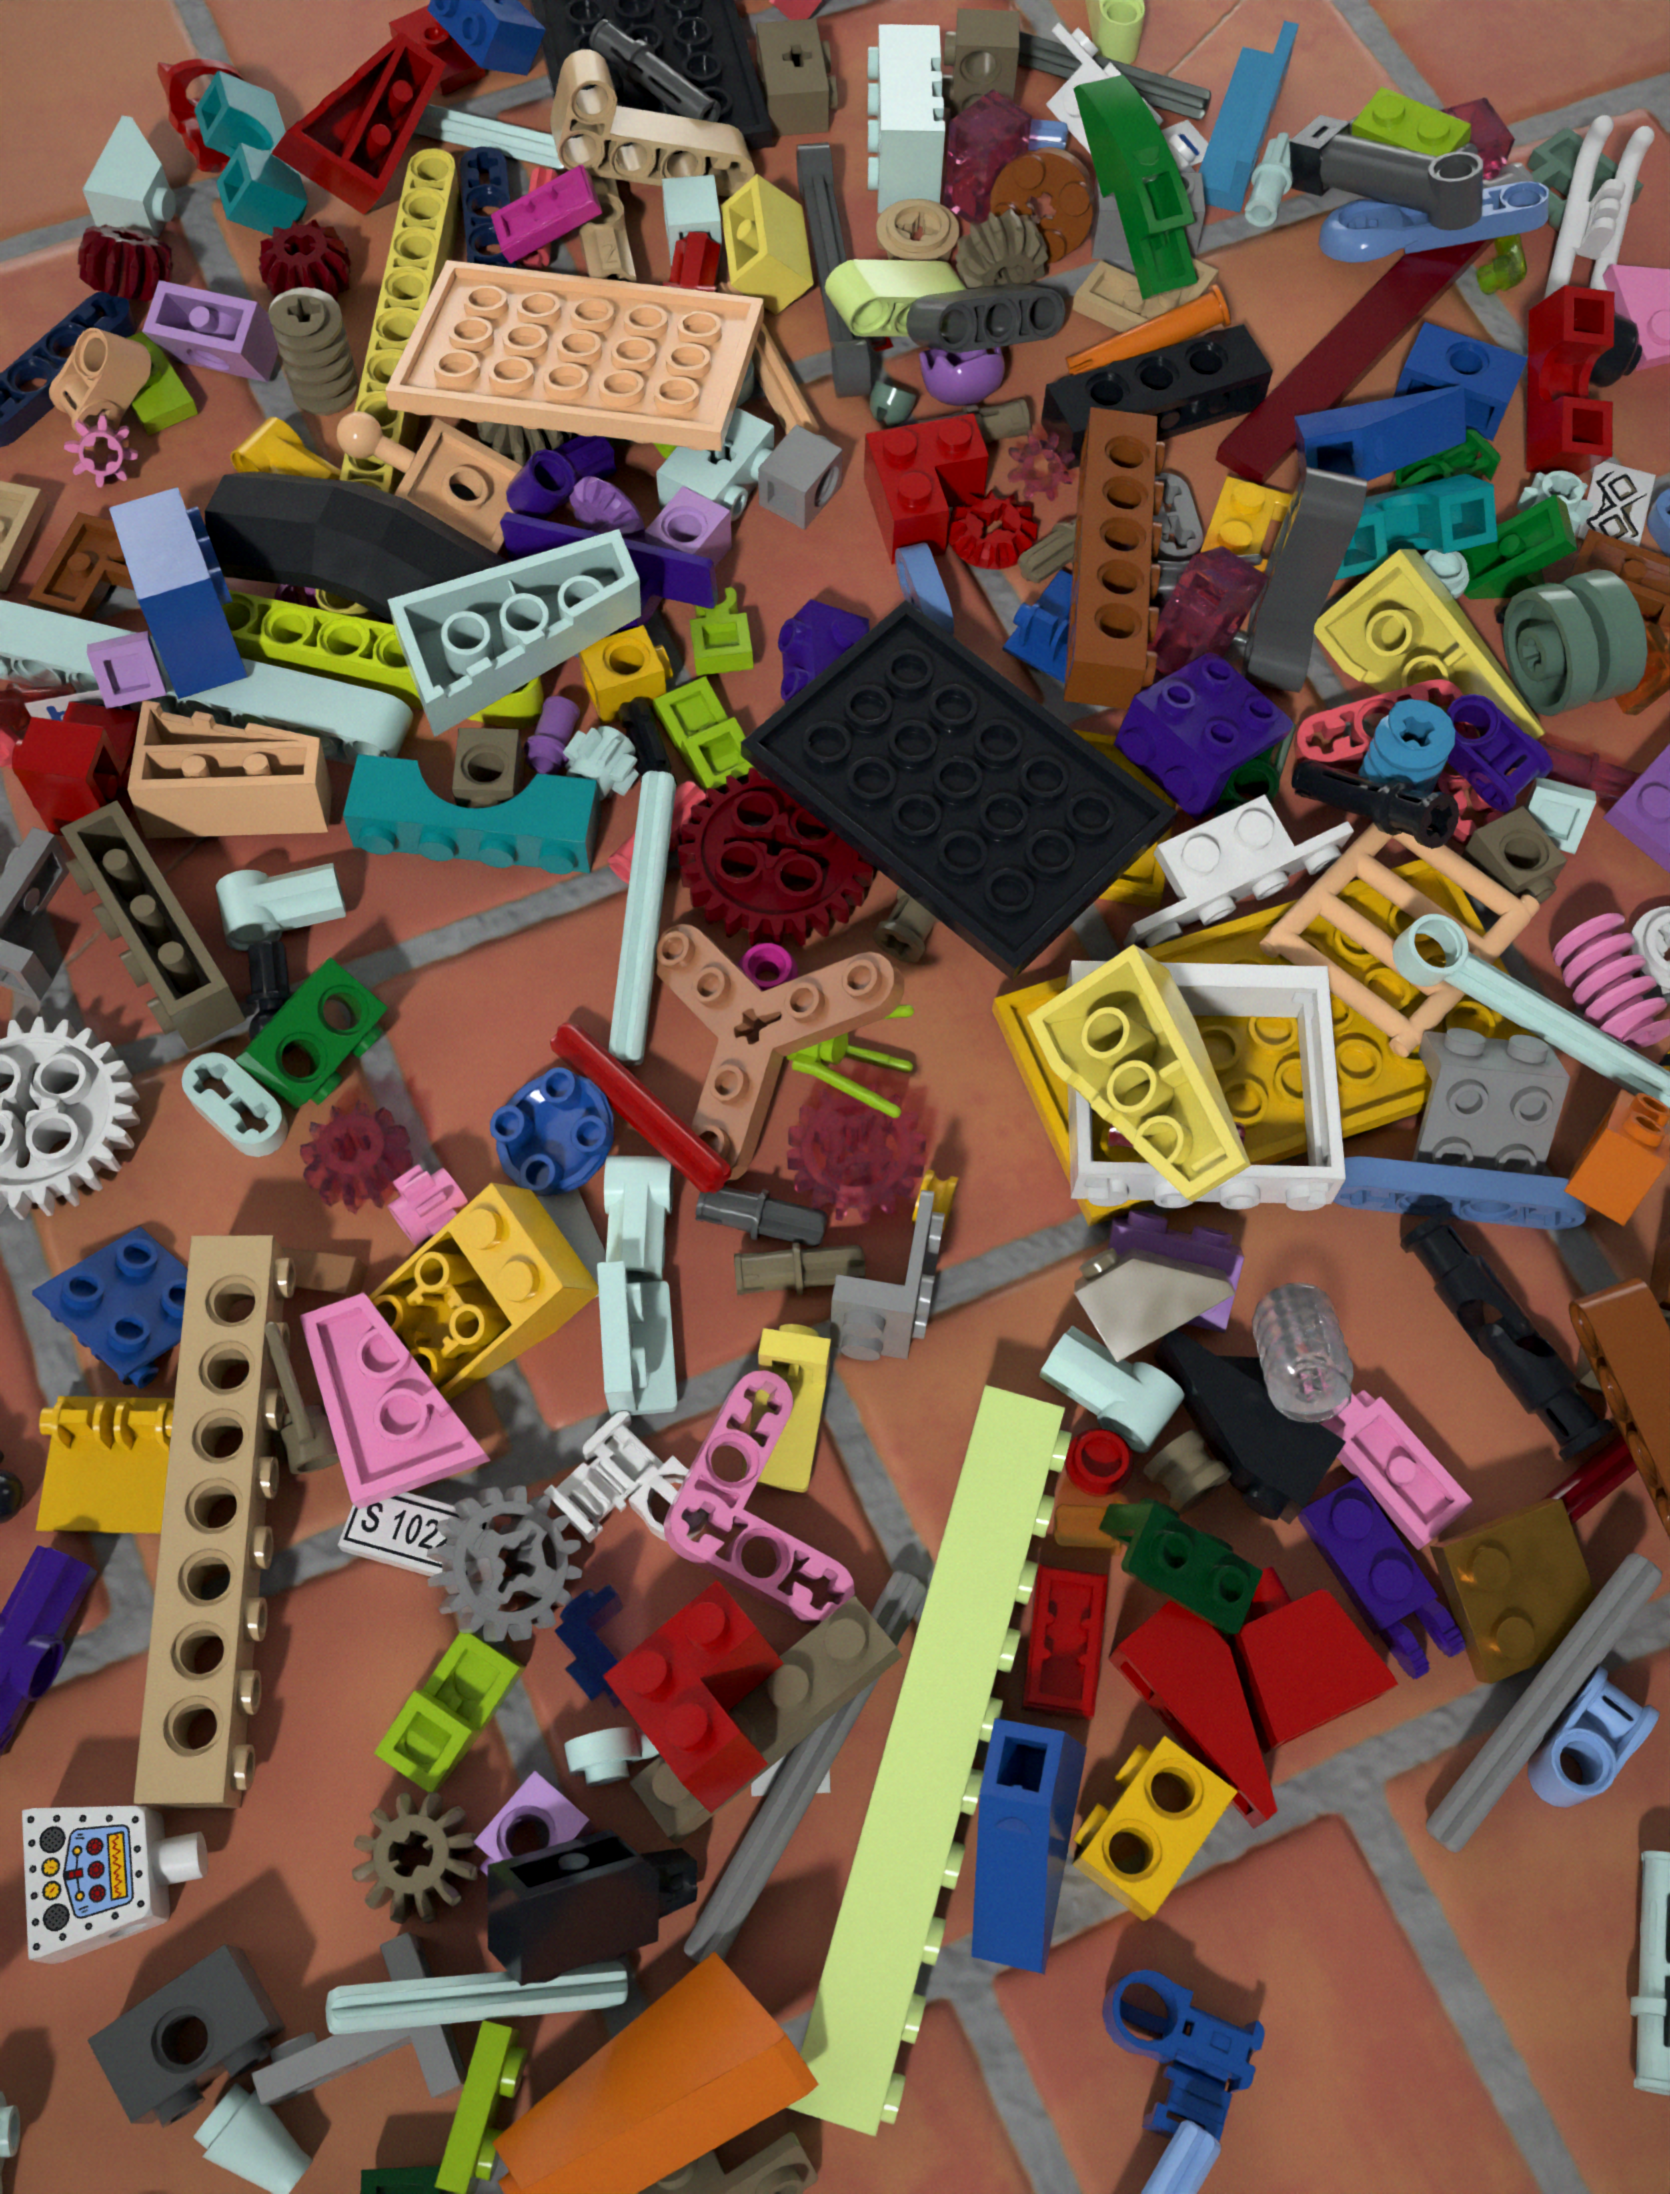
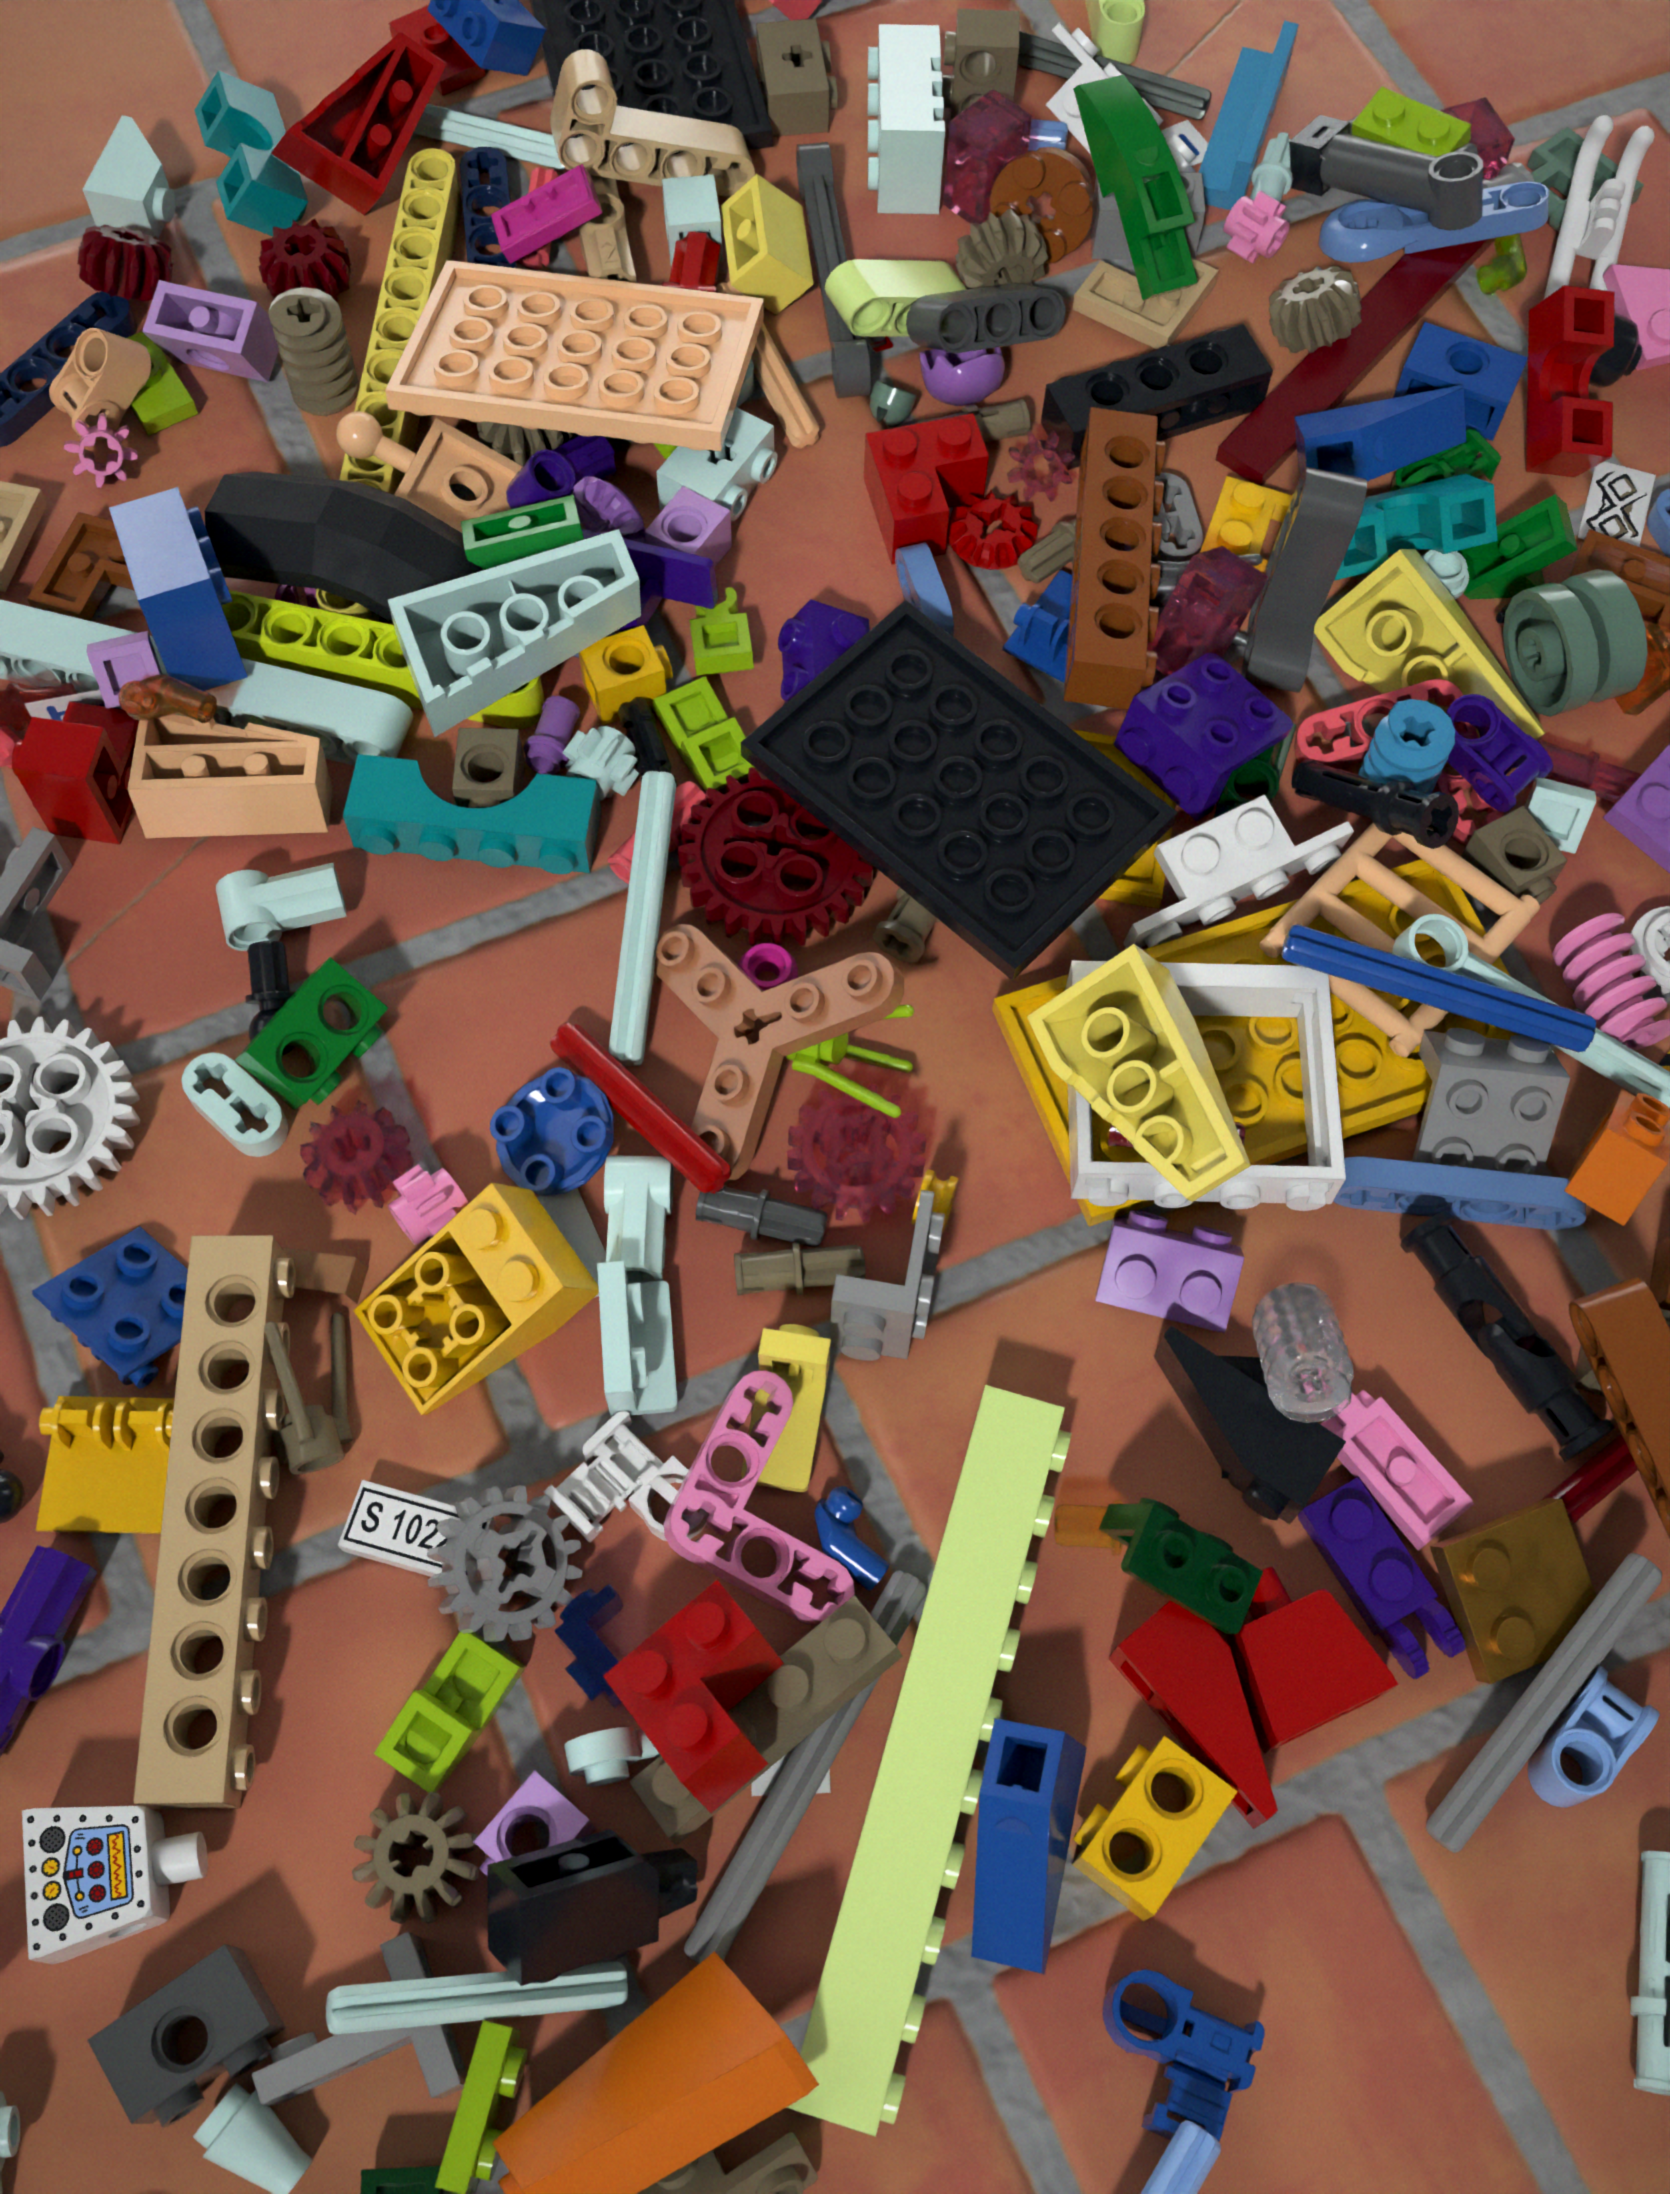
dark tan brick [60,800,246,1050] -> none
red hair [157,59,244,173] -> none
yellow piece [230,417,341,480] -> none
bright pink wing [300,1293,491,1509] -> none
dark grey pin [589,19,721,122] -> none
light grey brick [758,424,843,530] -> none
tan gear [876,199,959,261] -> none
red plate [1021,1564,1108,1721] -> none
light aqua piece [1039,1325,1184,1453] -> none
orange pin [1065,284,1231,376] -> none
red plate [1065,1428,1134,1497] -> none
slope [1074,1247,1236,1362] -> none
dark tan wheel [1143,1429,1232,1515] -> none
light aqua gear [1516,470,1593,534] -> none
none -> clear orange arm [118,675,217,723]
none -> green slope [460,495,584,570]
none -> blue arm [814,1486,890,1591]
none -> bright pink gear [1223,191,1290,264]
none -> dark tan gear [1269,266,1362,353]
none -> blue axle [1282,924,1596,1052]

